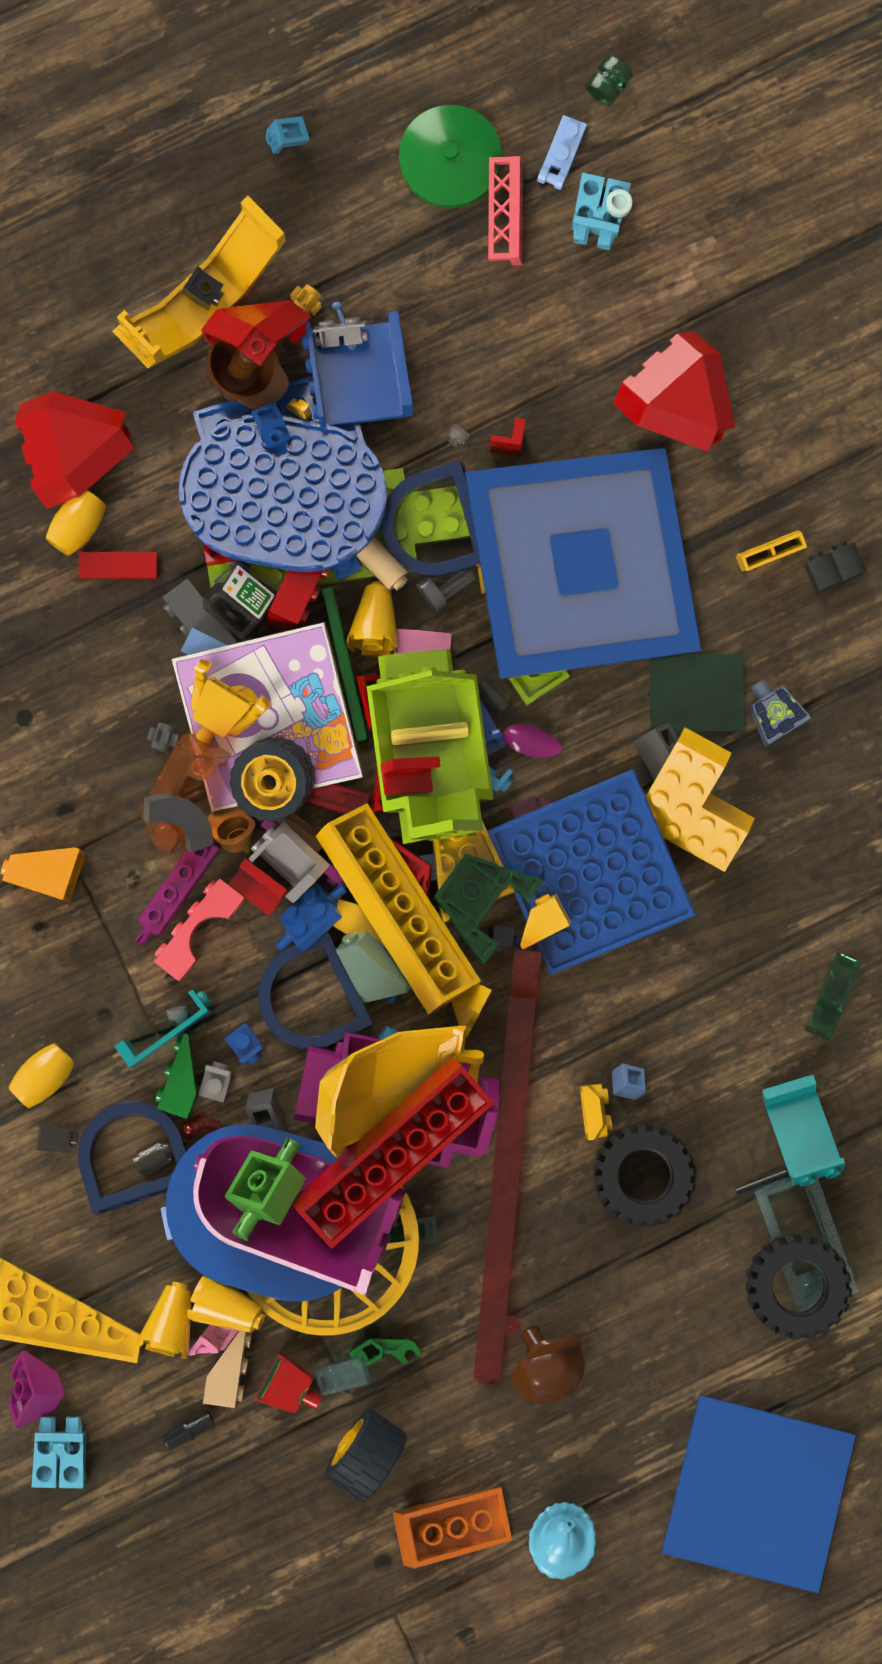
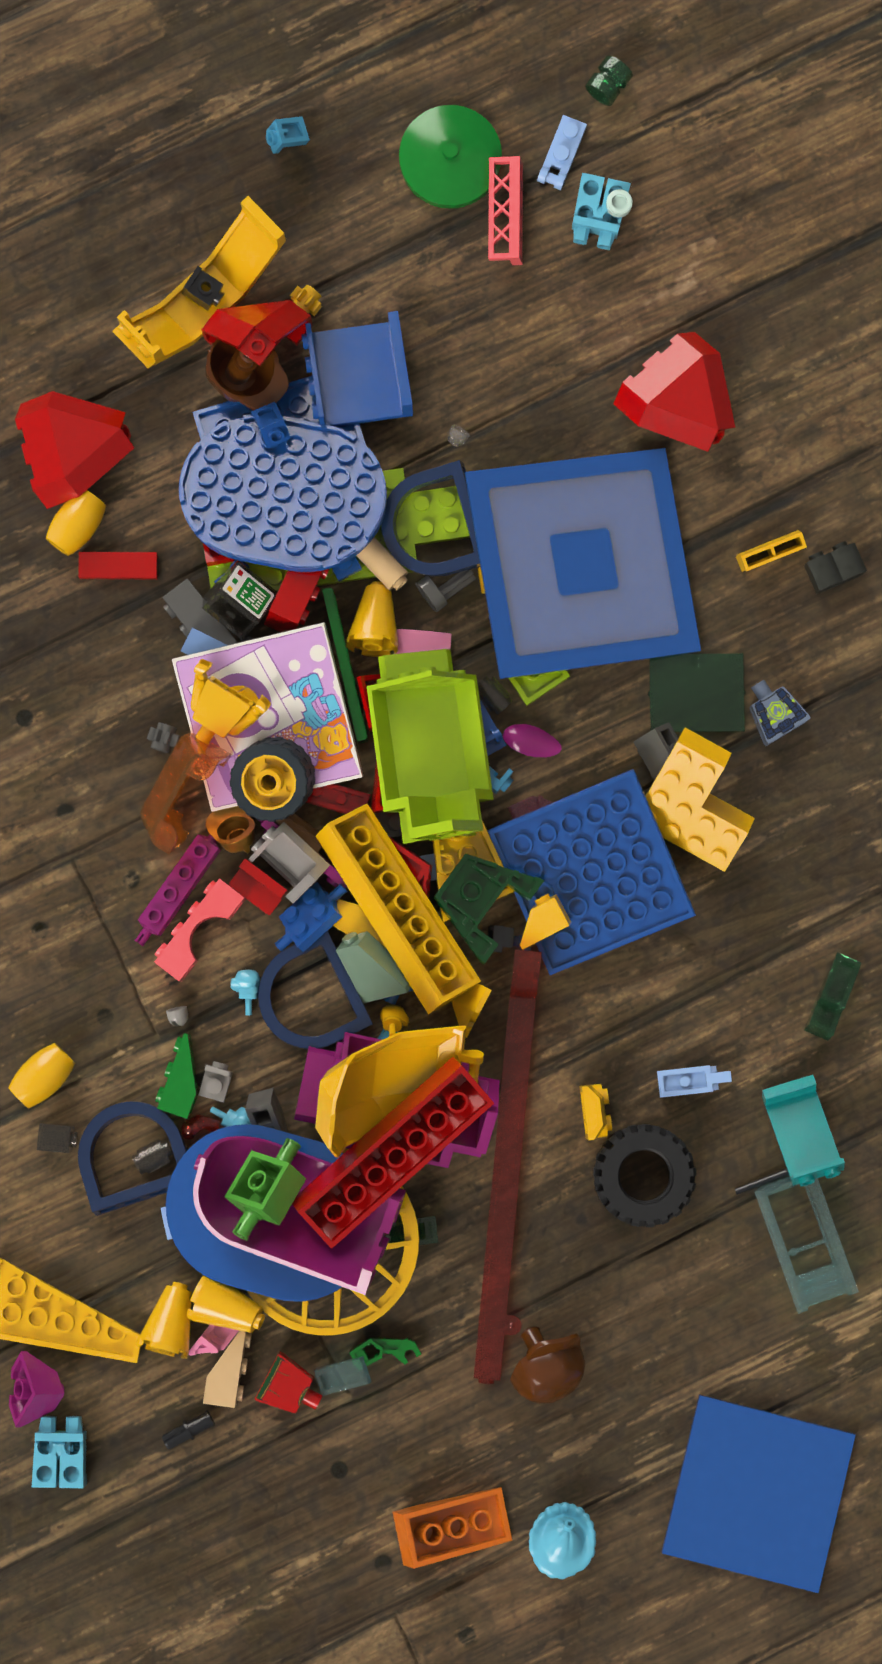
light orange slope [1,848,87,902] -> none
teal panel [114,989,213,1068] -> none
dark grey tile [143,794,213,852] -> none
blue bracket [225,1023,265,1065] -> none
yellow tile [286,399,312,421] -> none
light grey hinge [313,317,368,348] -> none
black wheel [325,1409,407,1502] -> none
medium blue hinge [332,302,358,350] -> none
red panel [380,756,441,795] -> none
light yellow axle [391,722,469,746] -> none
red panel [489,418,526,456] -> none
medium blue slope [612,1063,646,1100] -> none
black tyre [745,1233,852,1340] -> none
none -> medium azure piece [210,1107,251,1127]
none -> medium azure piece [230,970,260,1015]
none -> yellow piece [380,1005,409,1036]
none -> light blue hinge [657,1065,732,1098]

